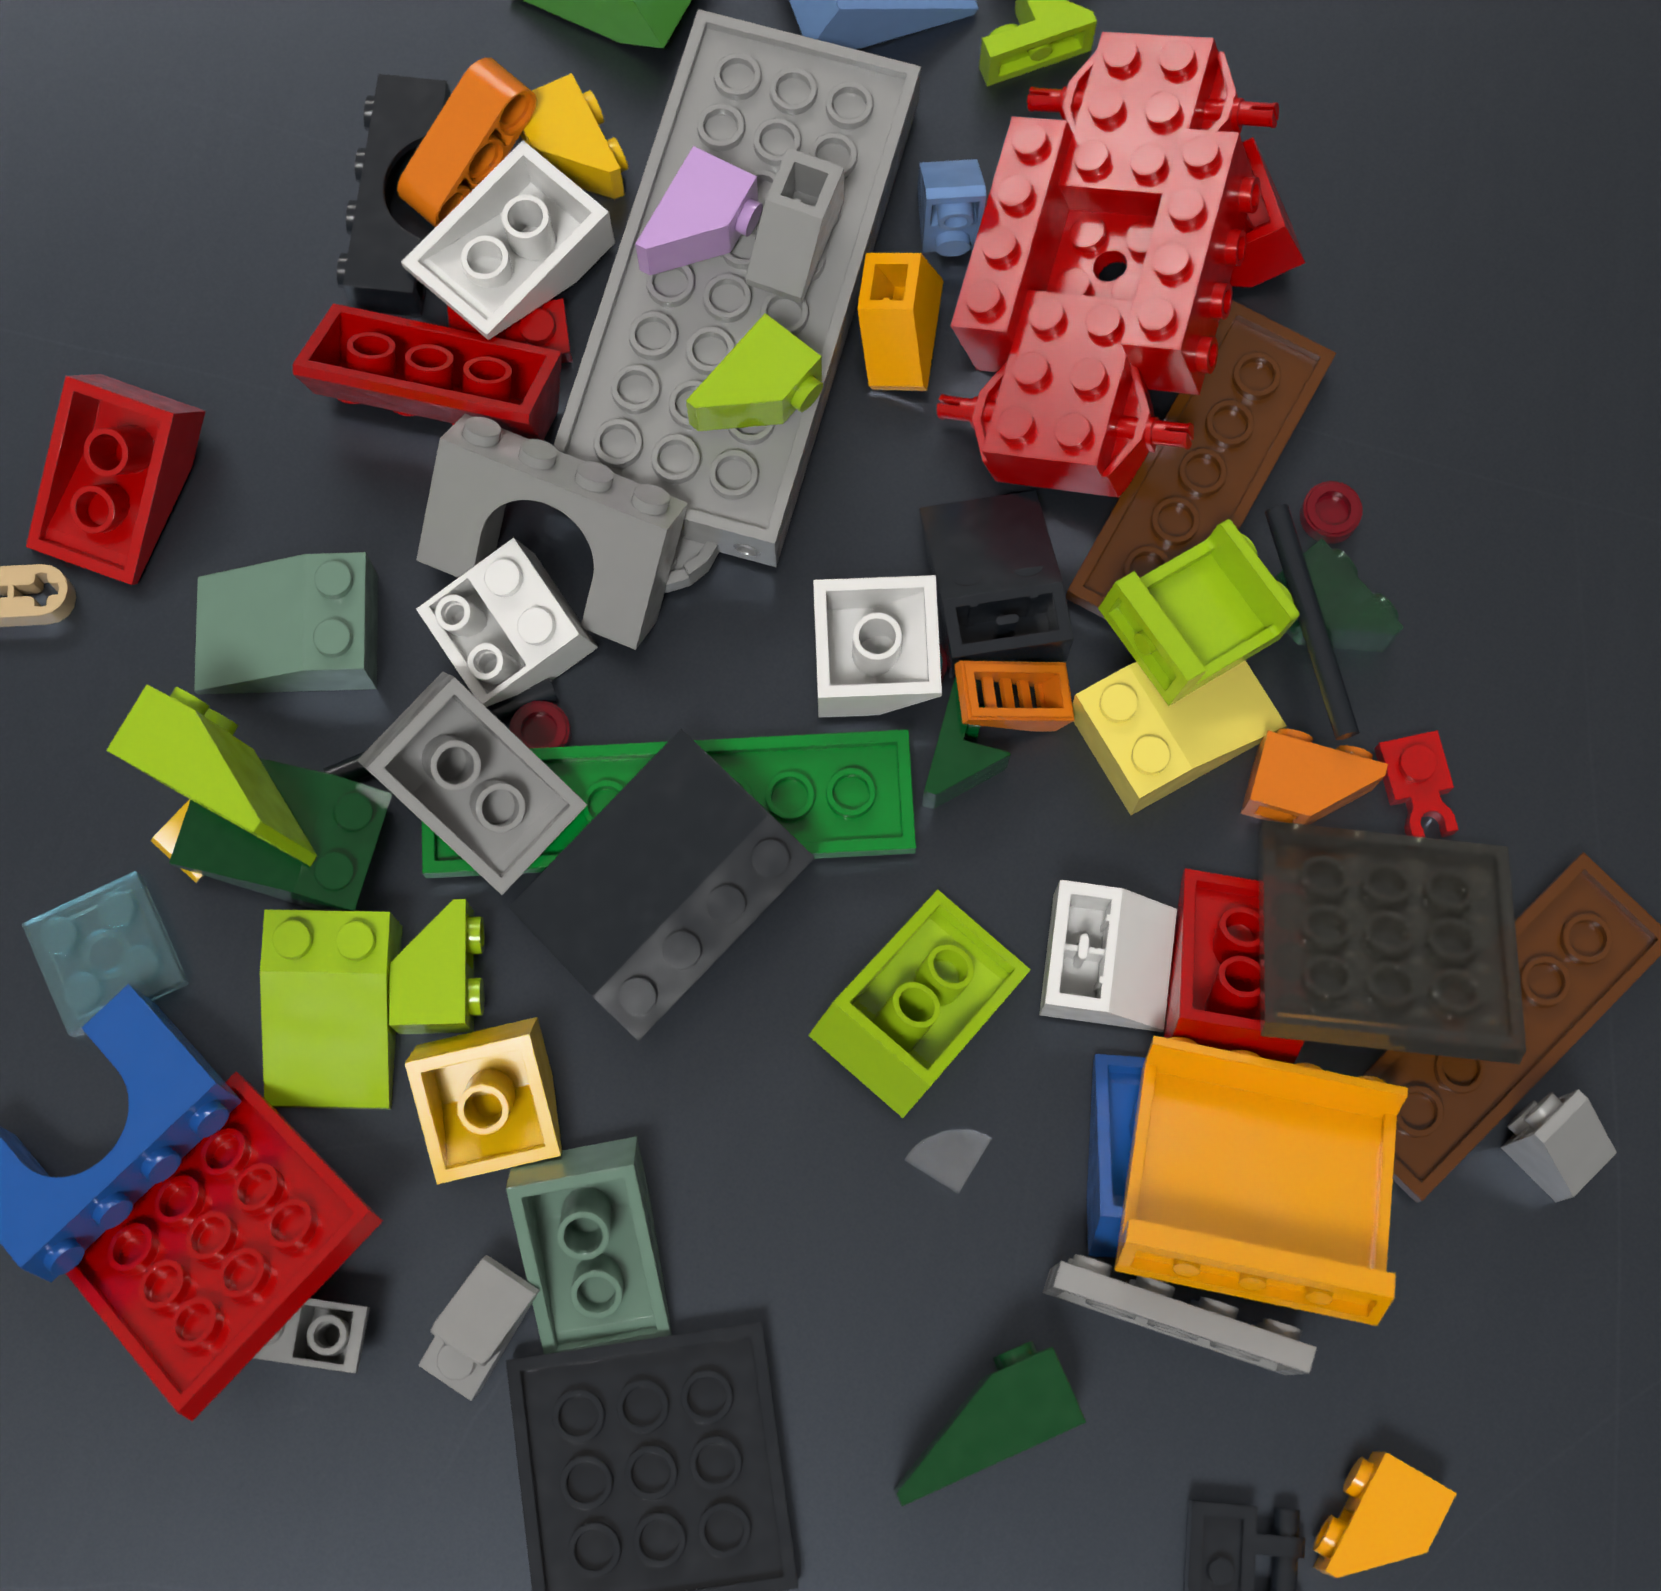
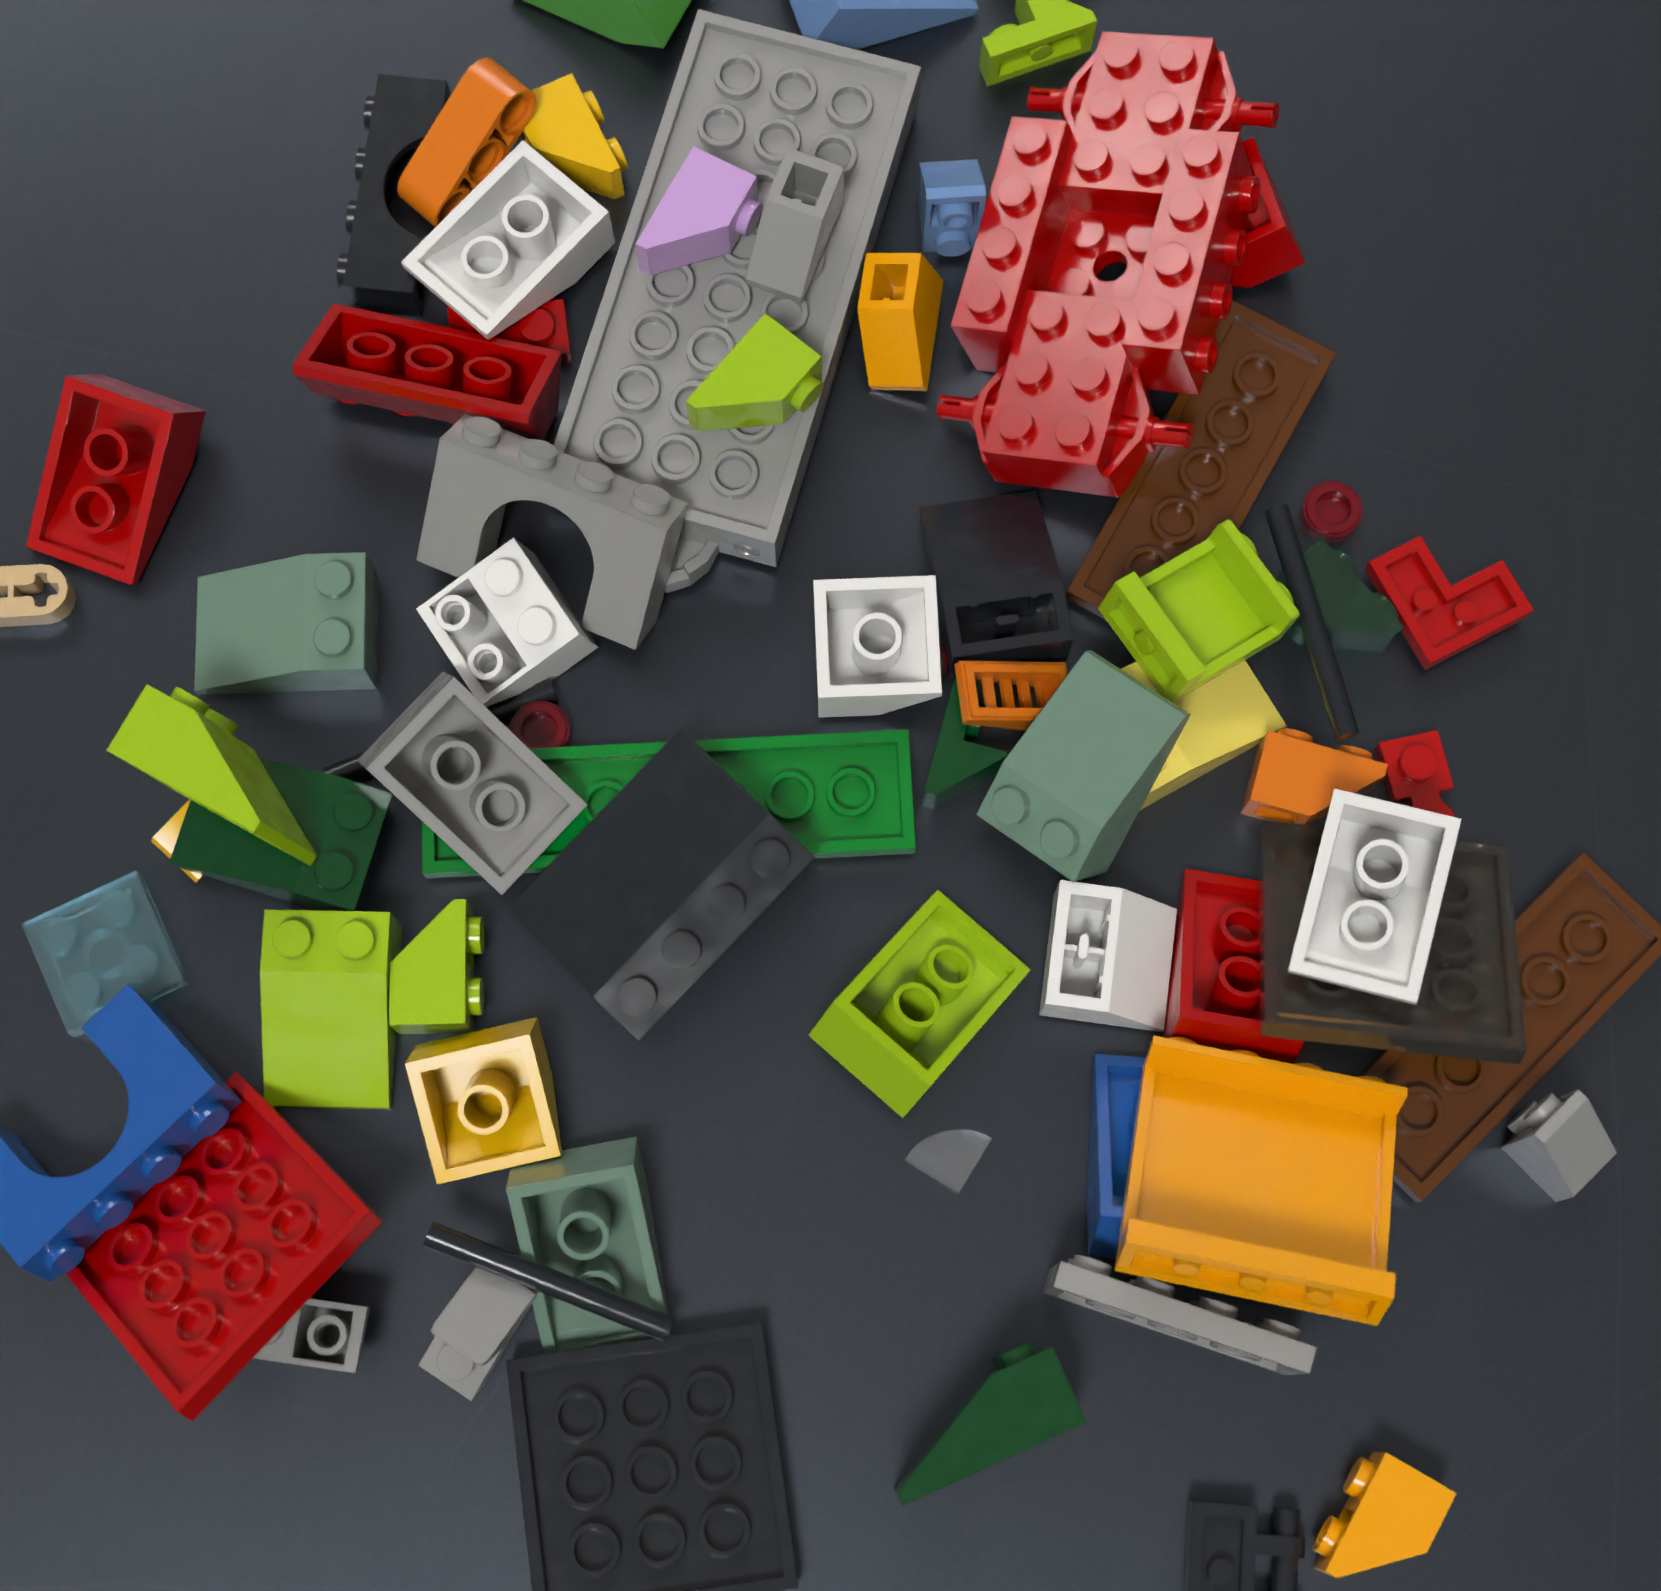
none -> black bar [423,1221,674,1342]
none -> sand green slope [976,650,1191,882]
none -> white slope [1288,789,1461,1005]
none -> red plate [1364,535,1534,670]

